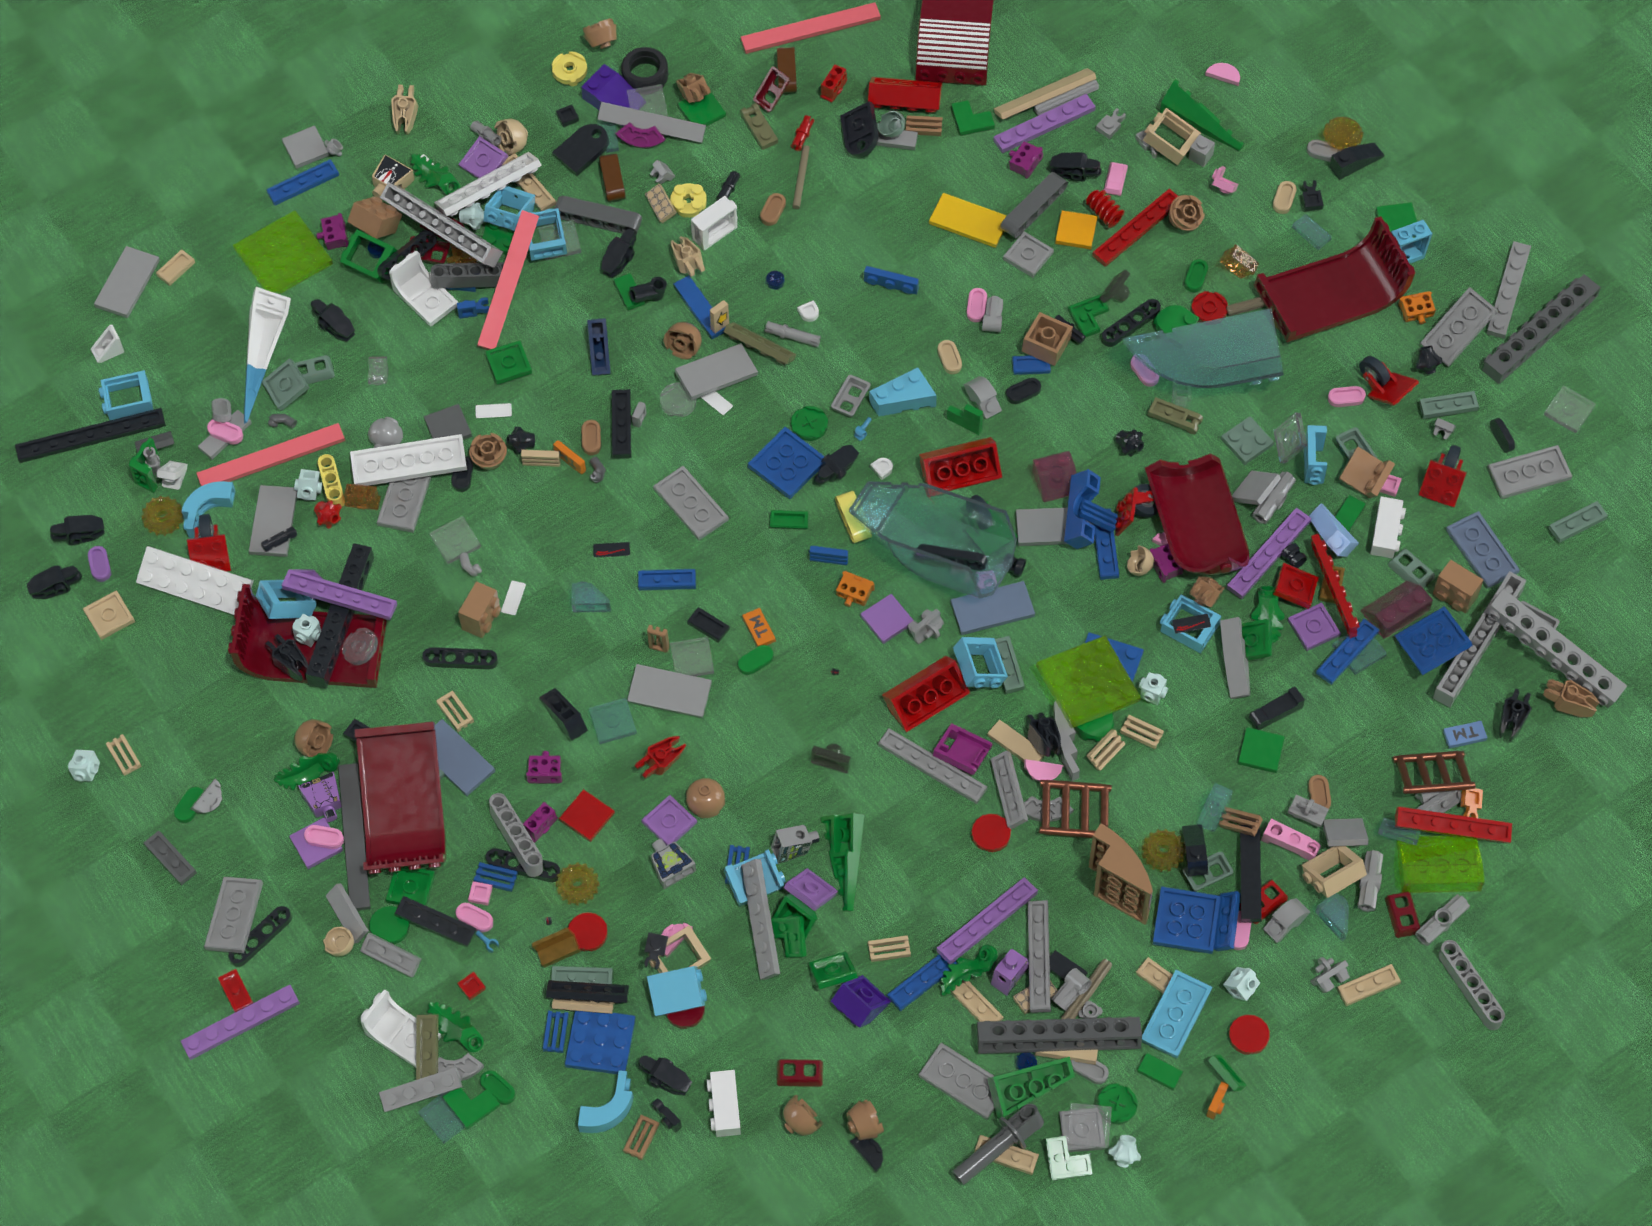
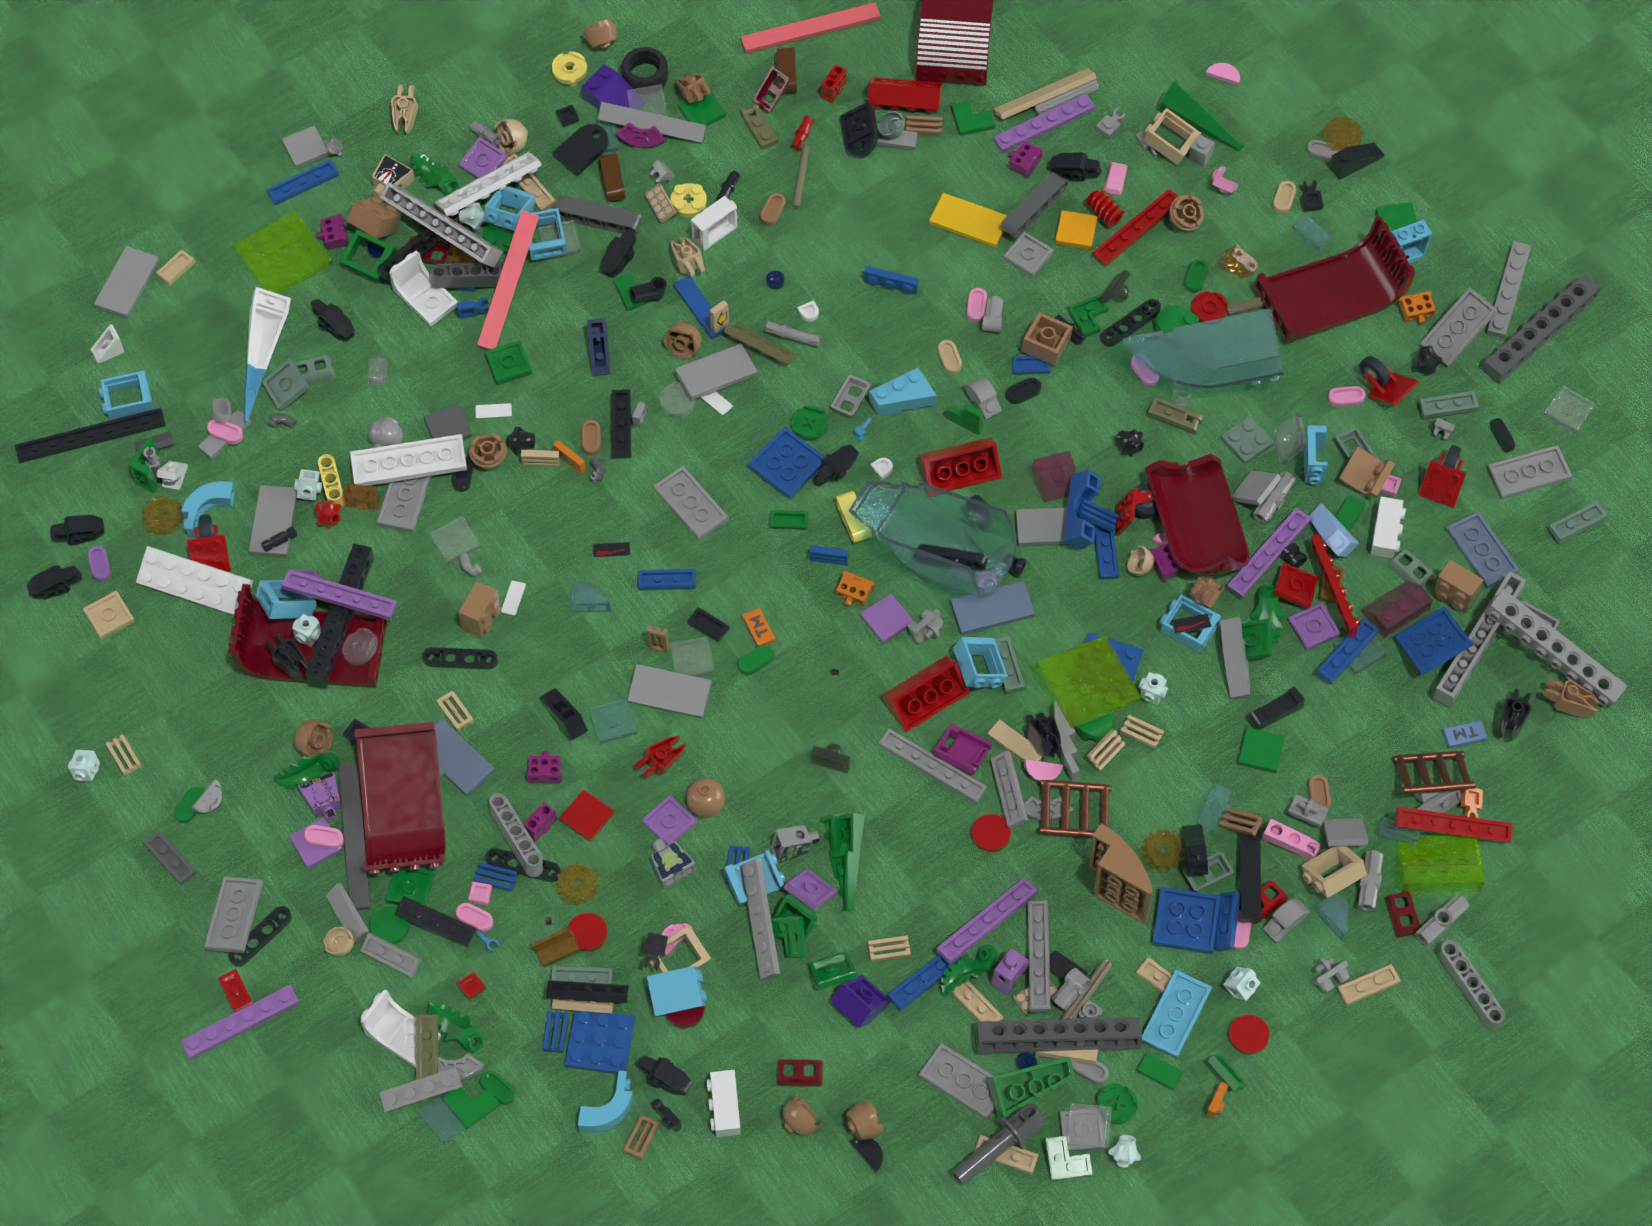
coral tile [197,423,345,486] -> none

